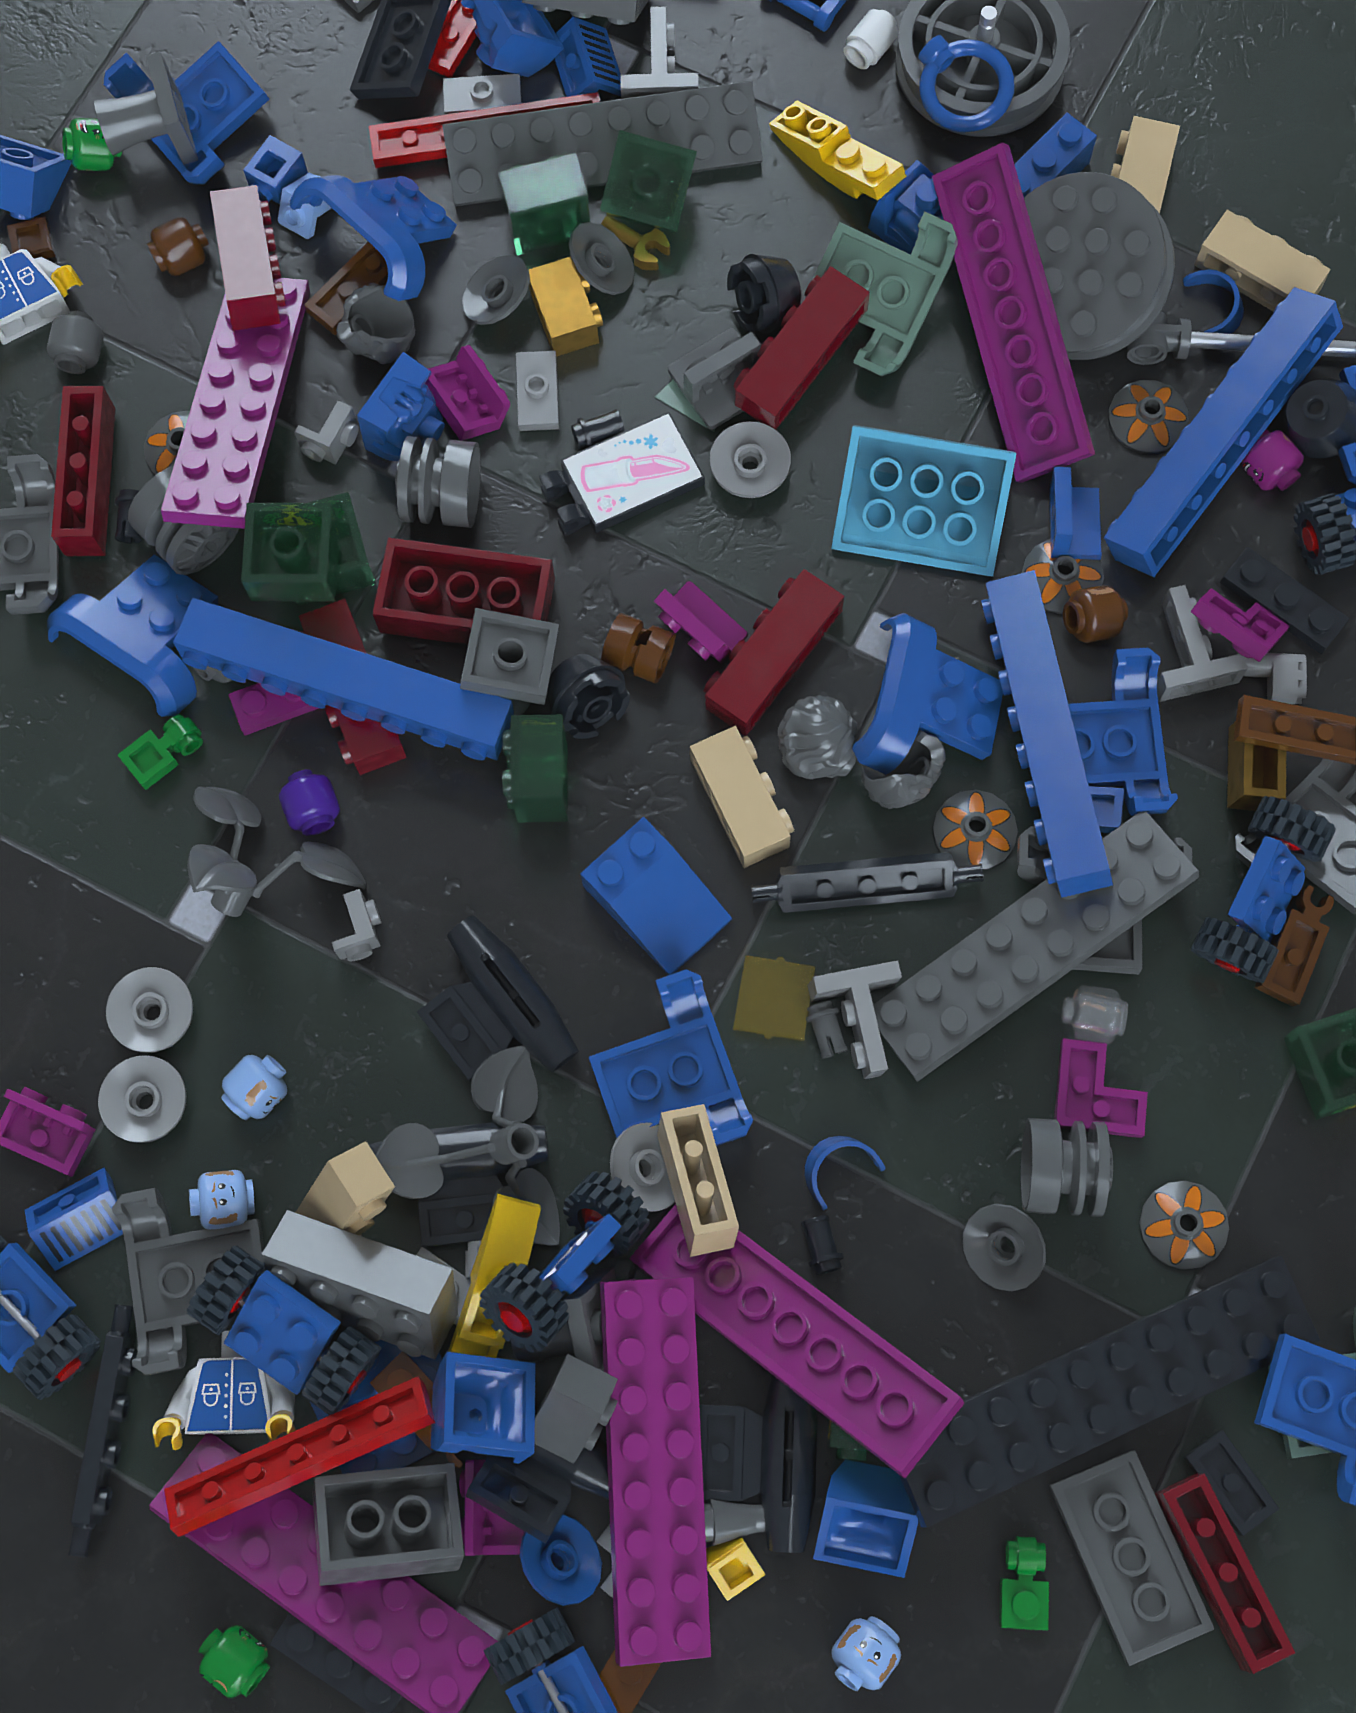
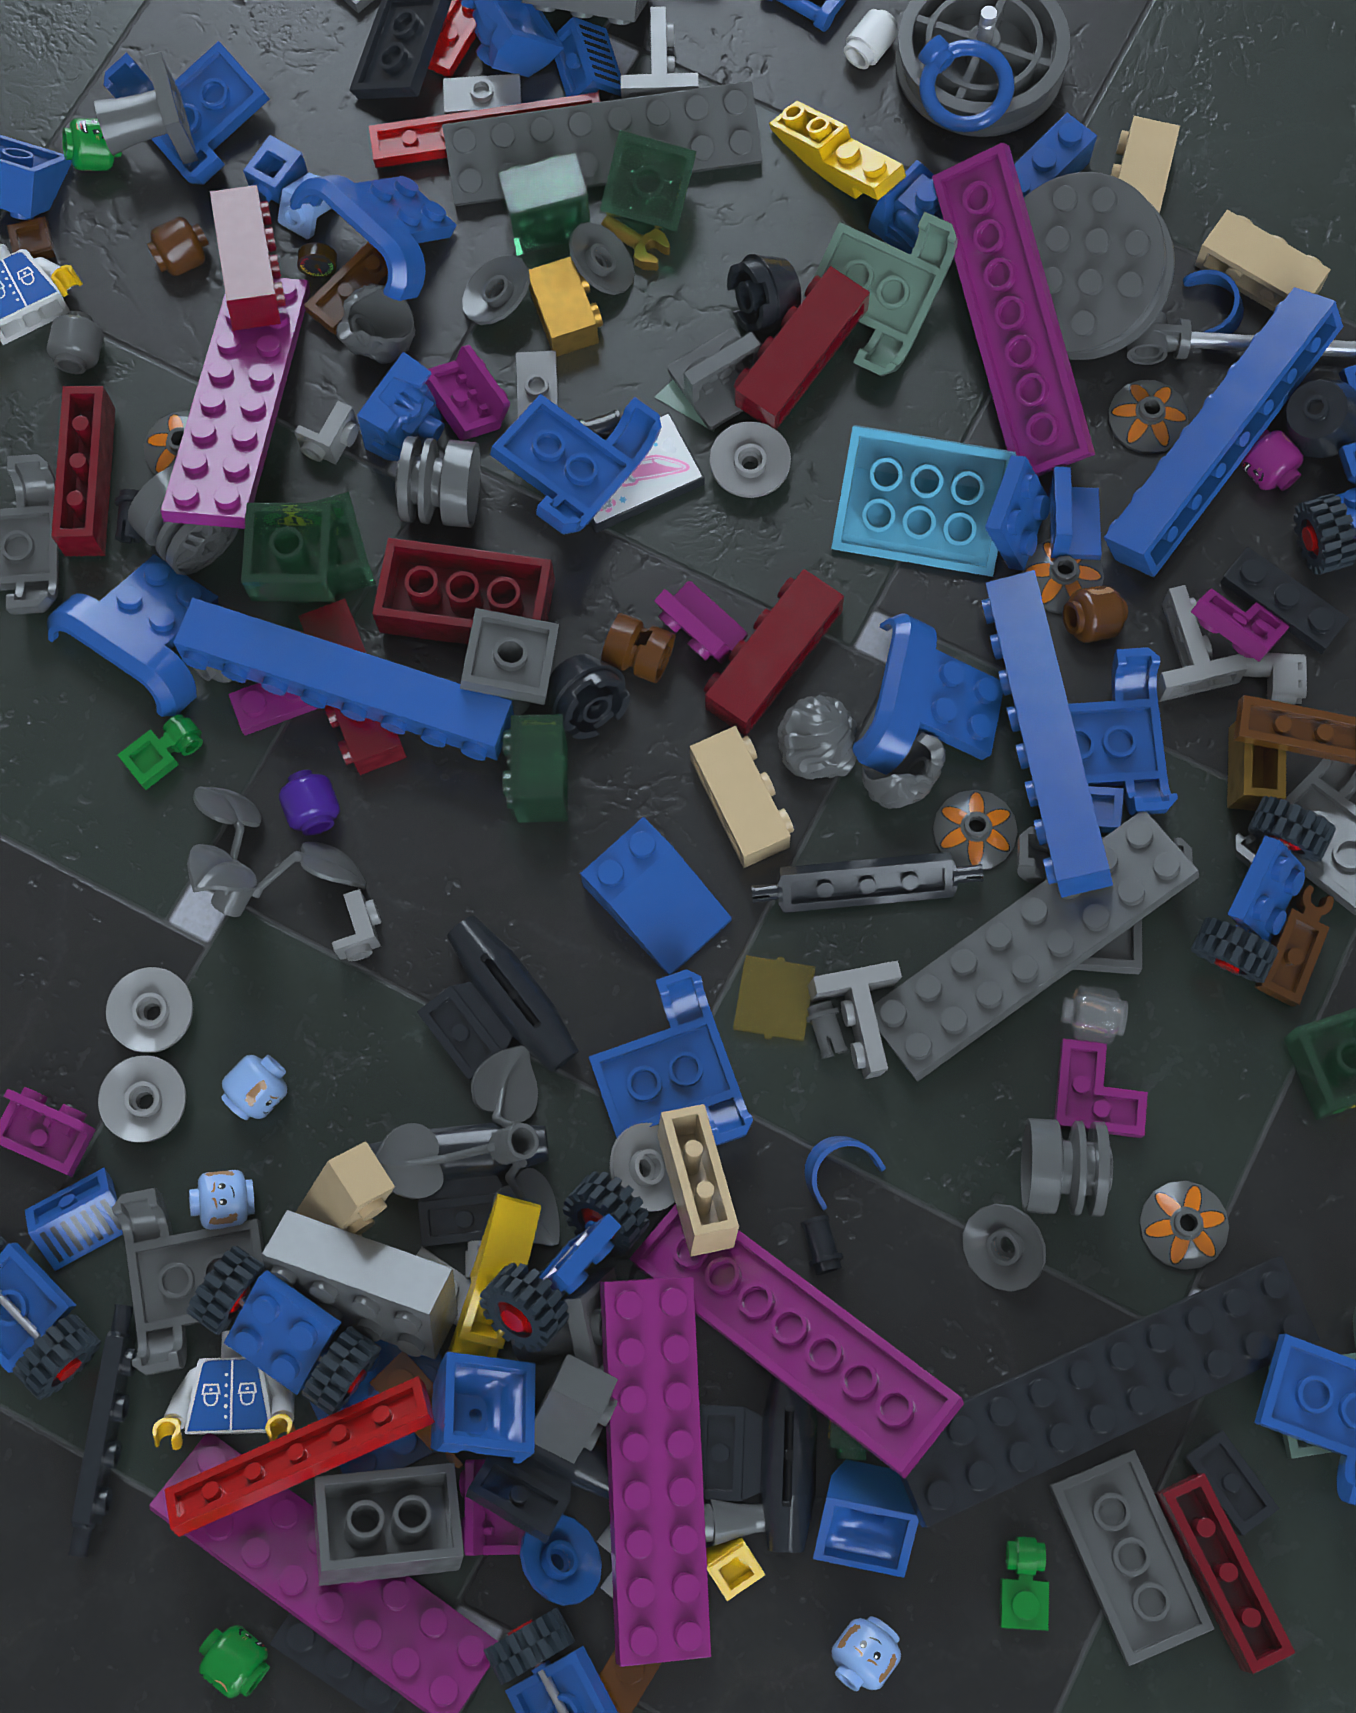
none -> tile [297,242,337,278]
none -> blue piece [490,394,662,534]
none -> blue plate [985,455,1050,571]

